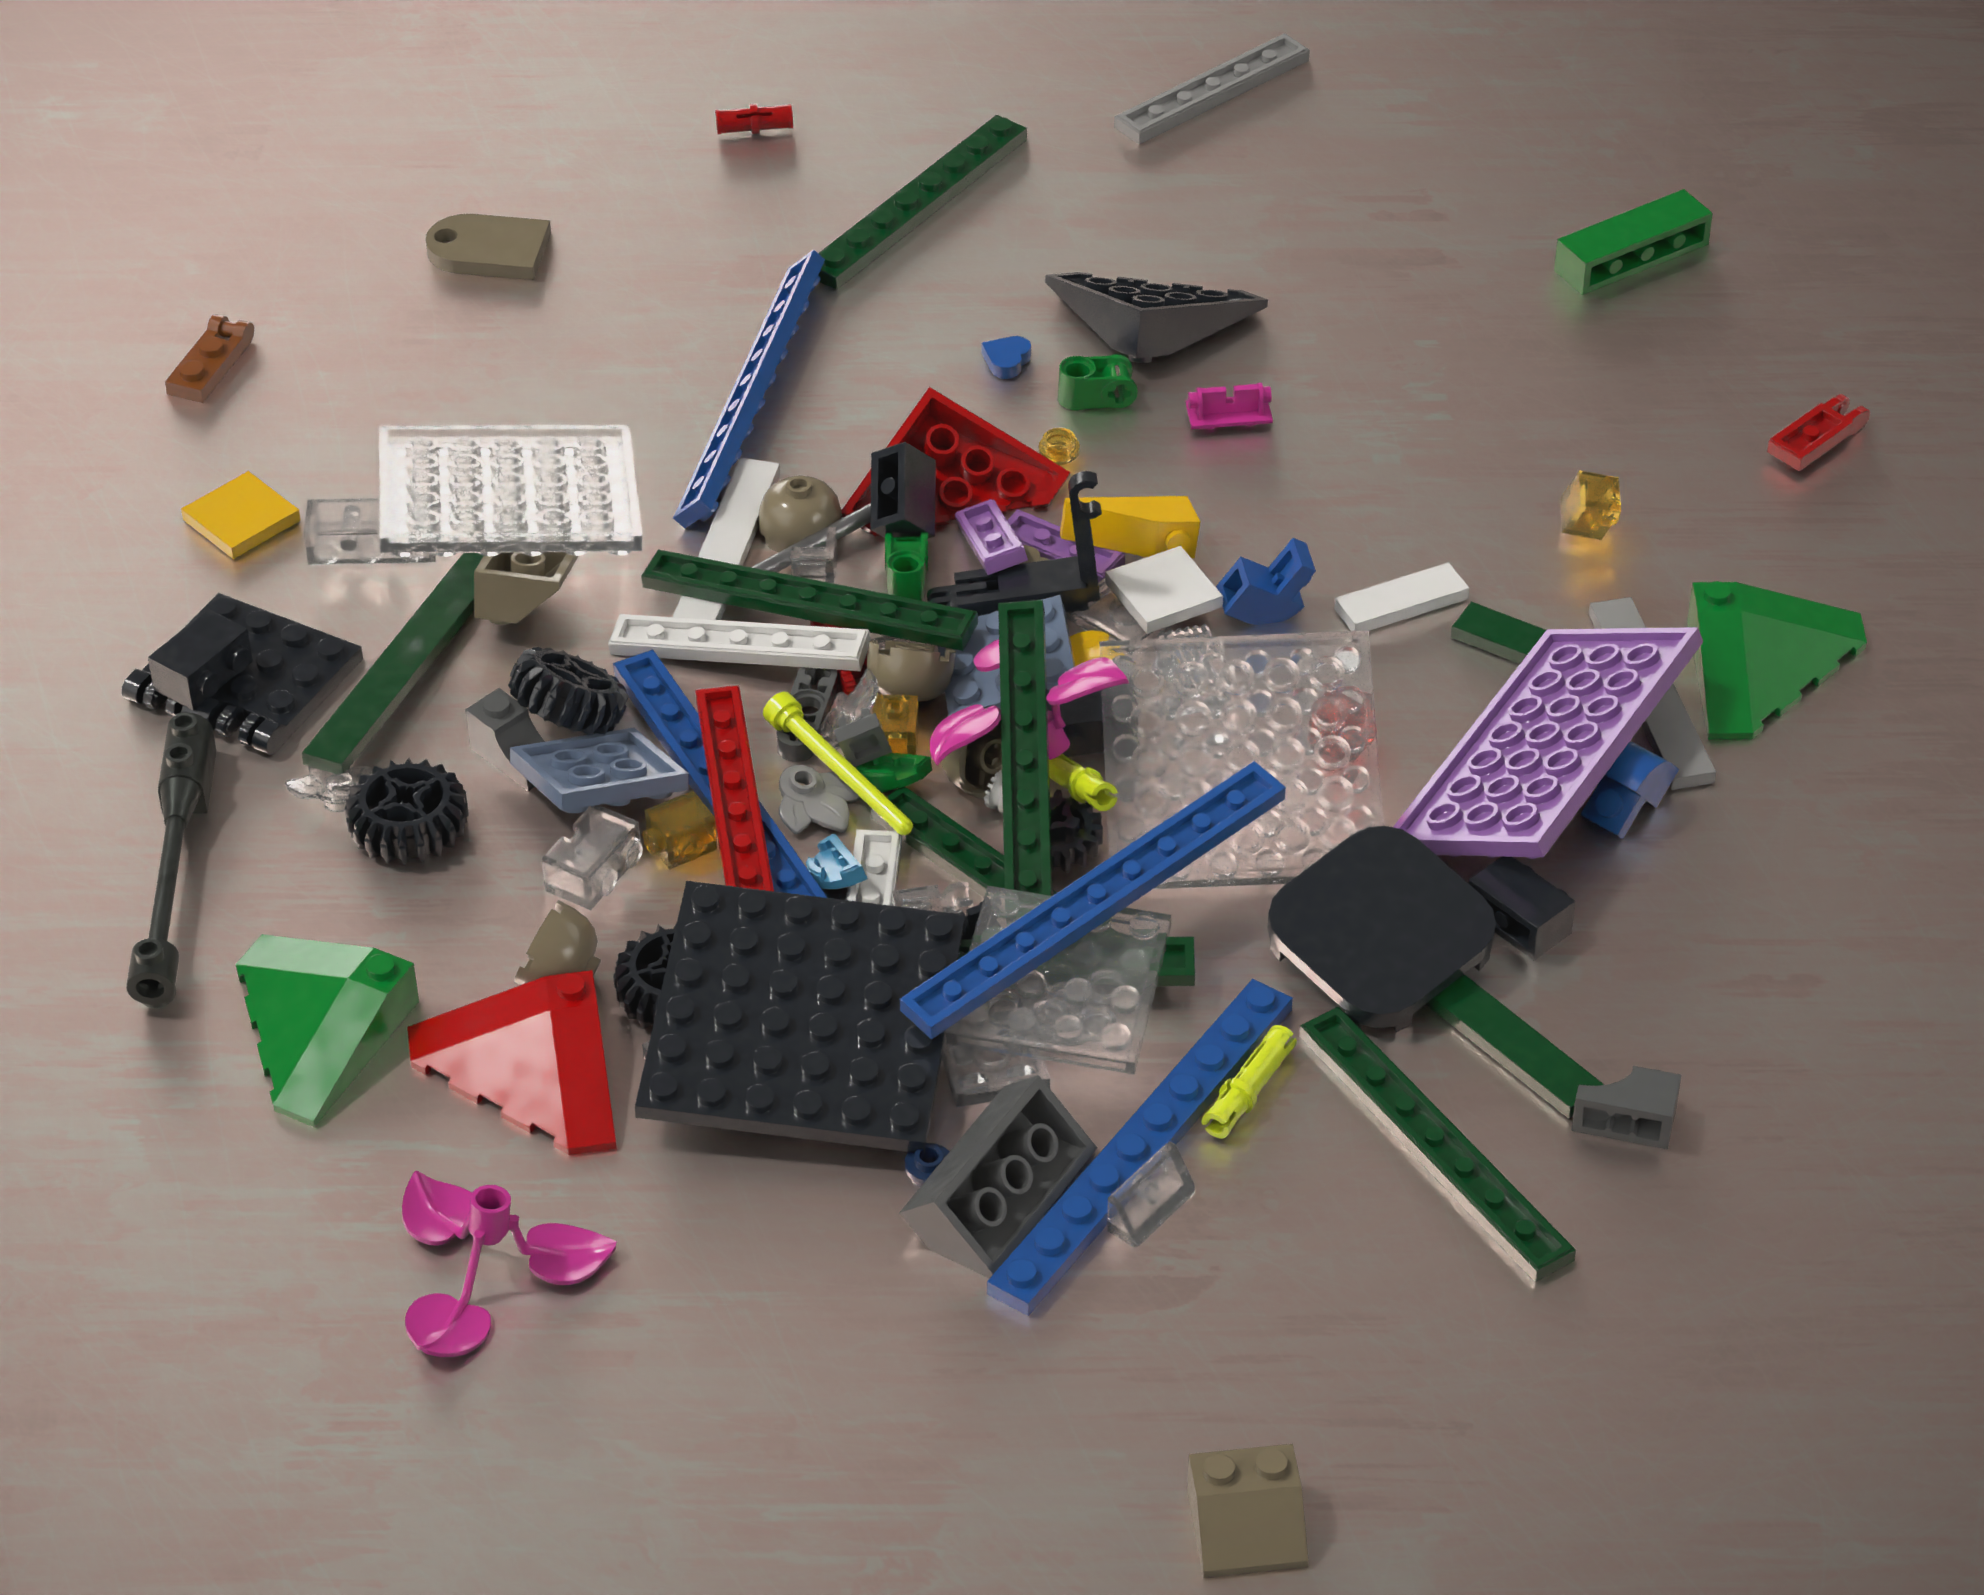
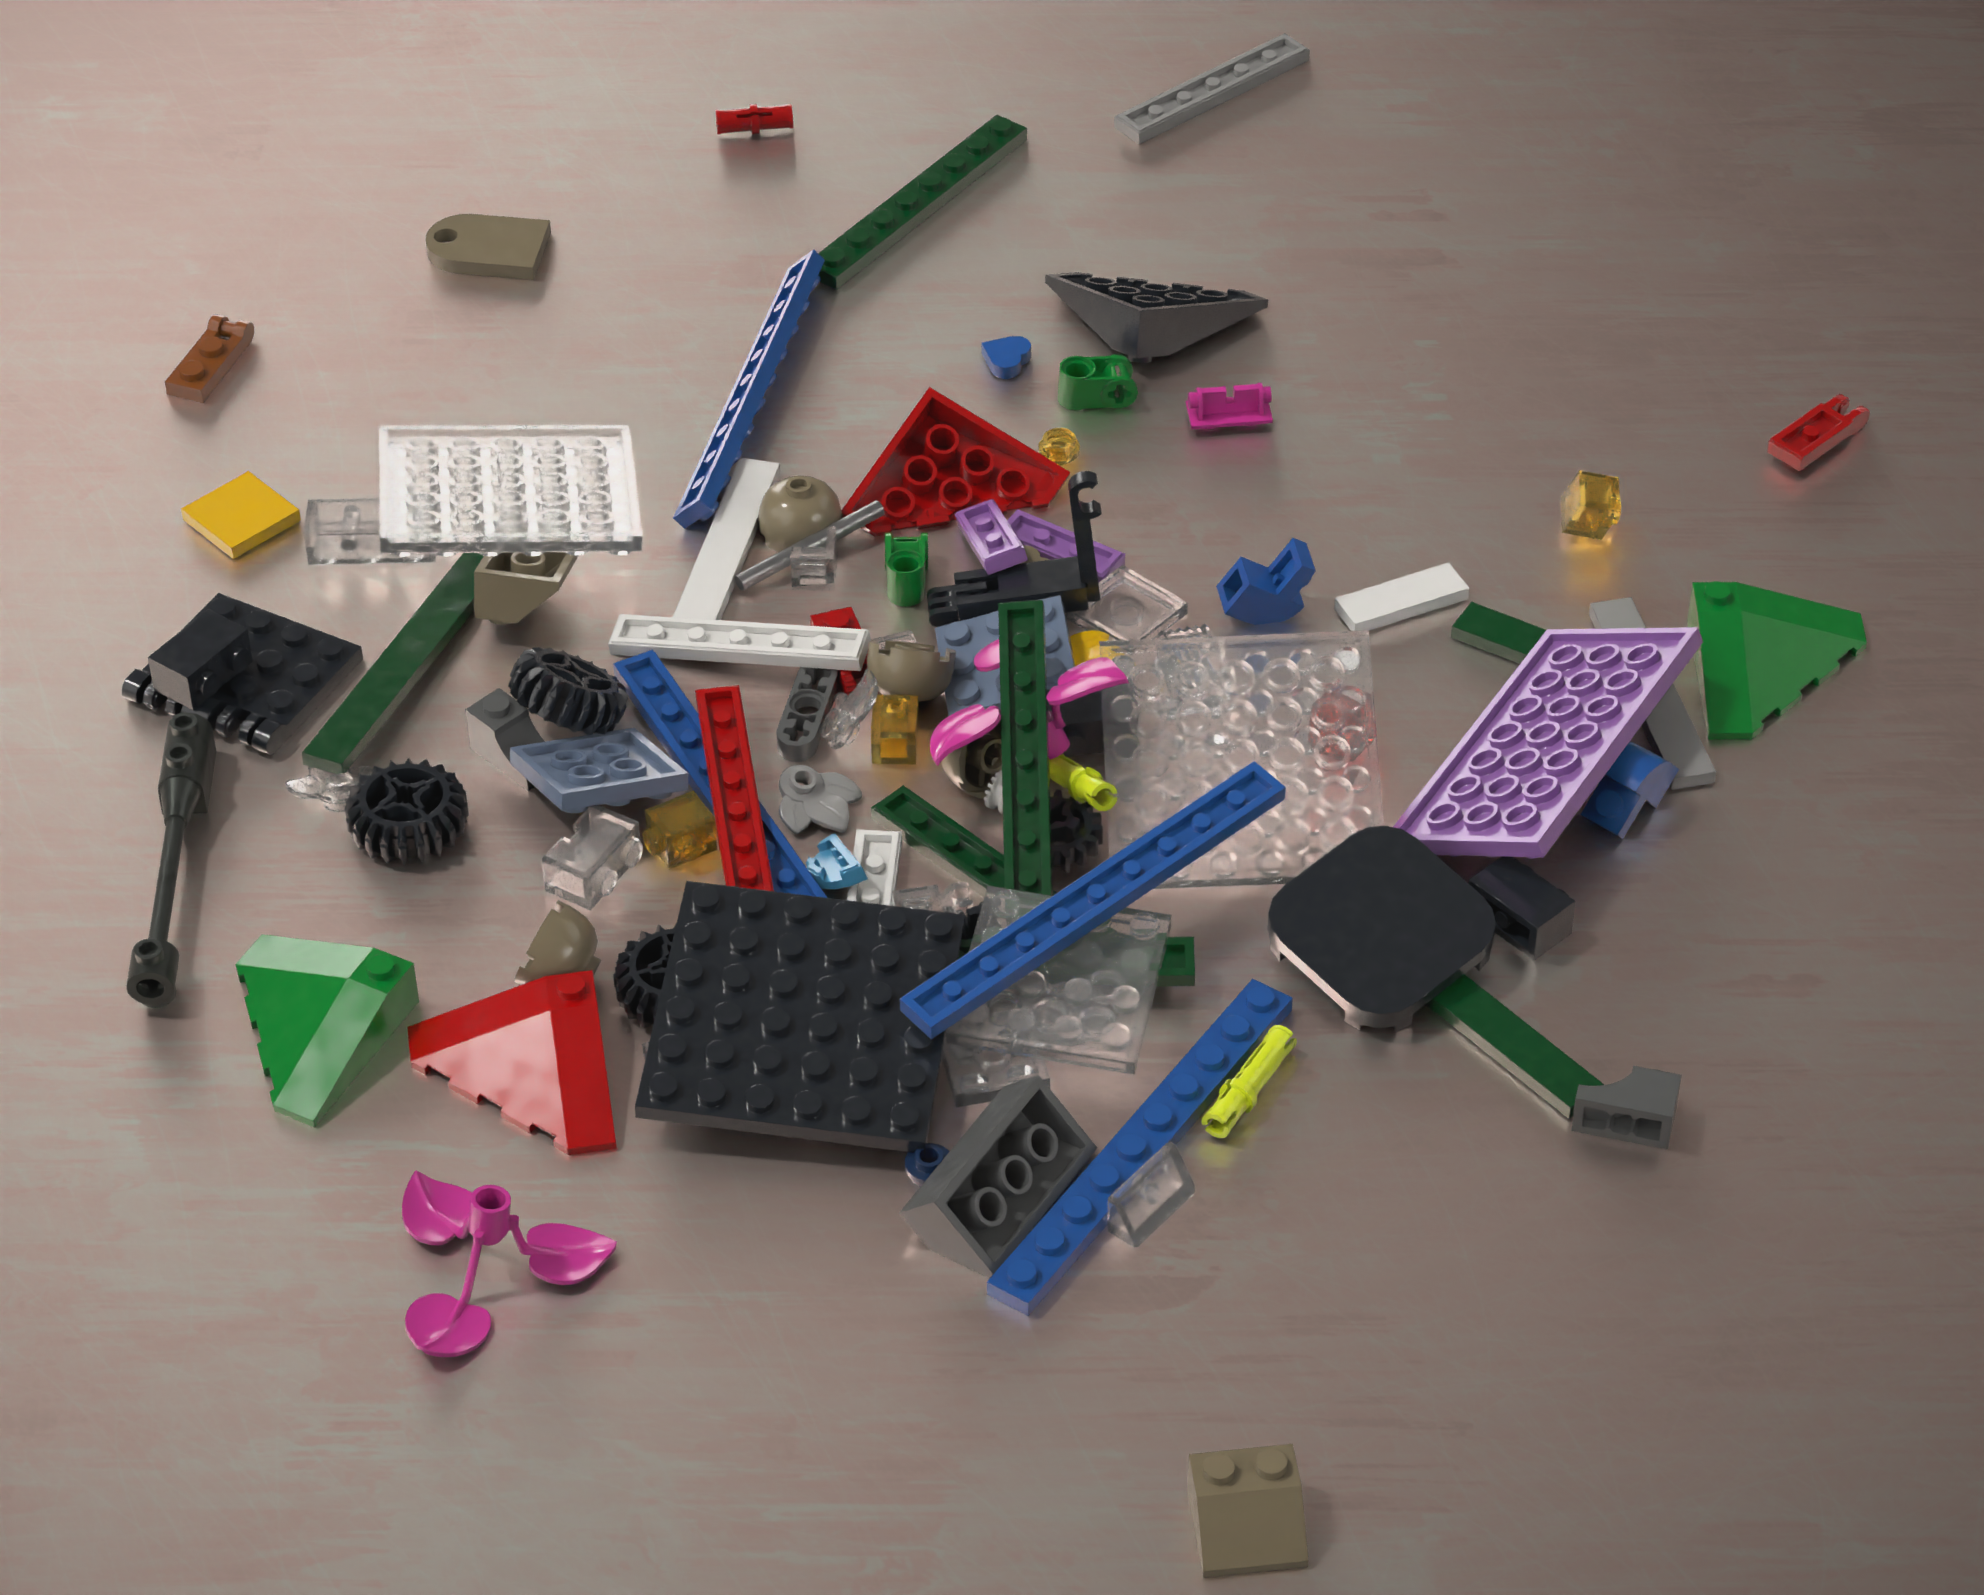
dark green tile [641,549,978,651] -> none
neon yellow piece [763,692,913,835] -> none
dark grey tile [834,708,892,767] -> none
green plate [845,753,932,793] -> none
black brick [871,442,936,539] -> none
yellow slope [1060,496,1201,558] -> none
white tile [1105,546,1223,634] -> none
dark green tile [1299,1006,1576,1282] -> none
green brick [1554,189,1713,295] -> none

